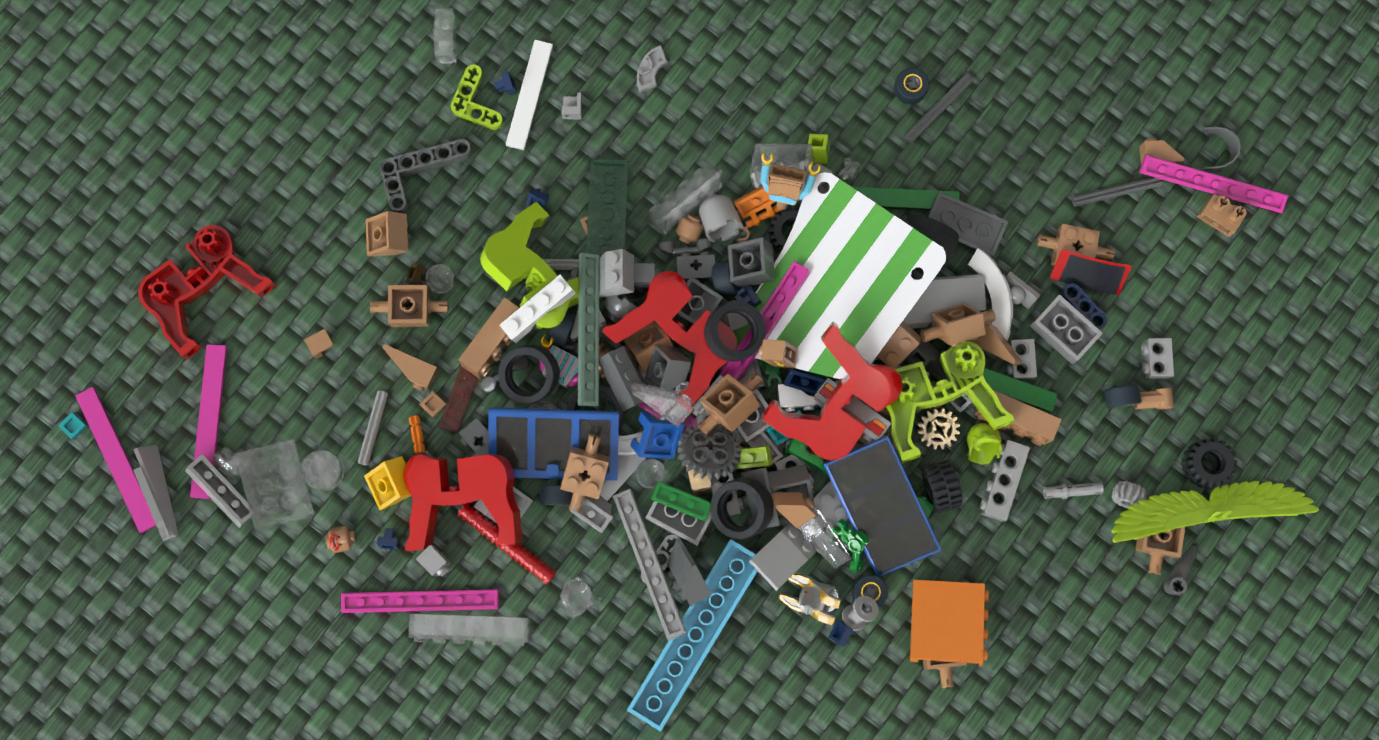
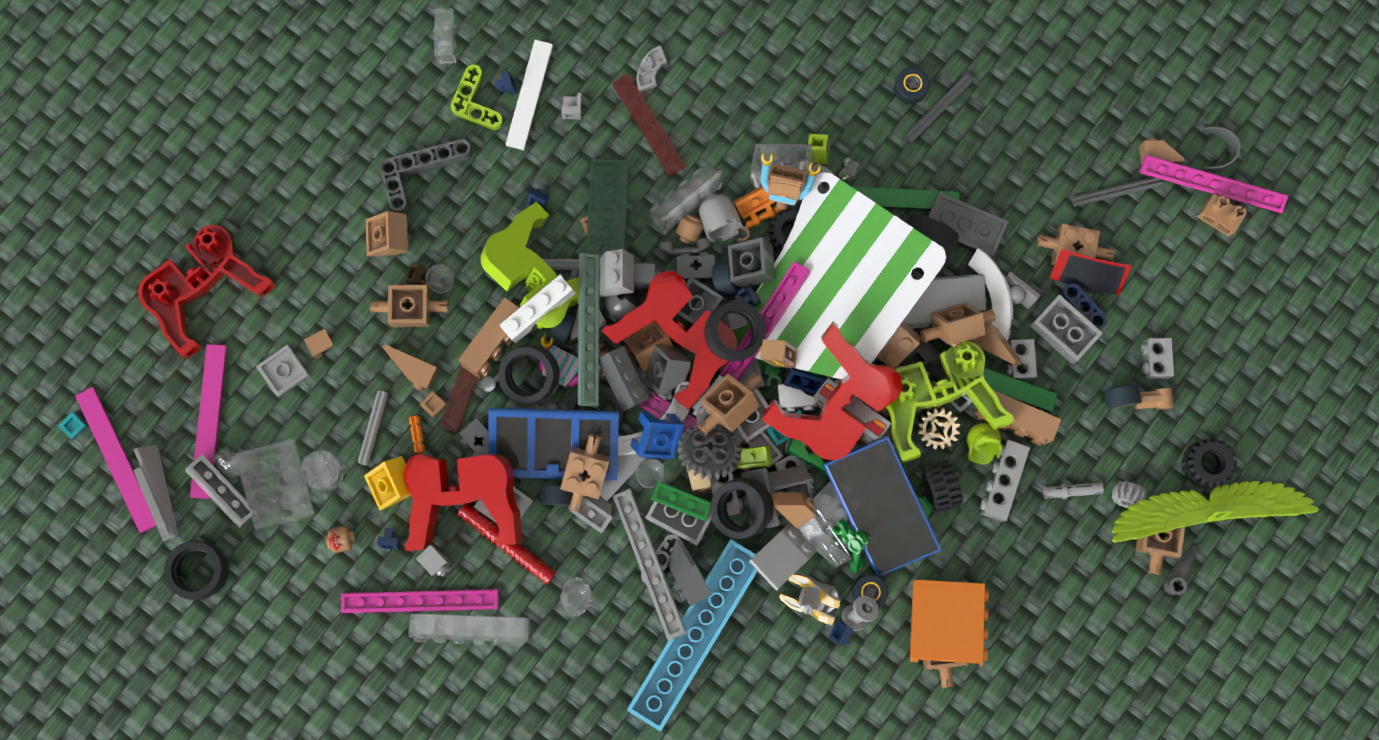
clear slope [632,383,693,427] -> none
none -> black tyre [164,540,229,600]
none -> light grey tile [256,344,310,398]
none -> clear red tile [612,73,686,177]

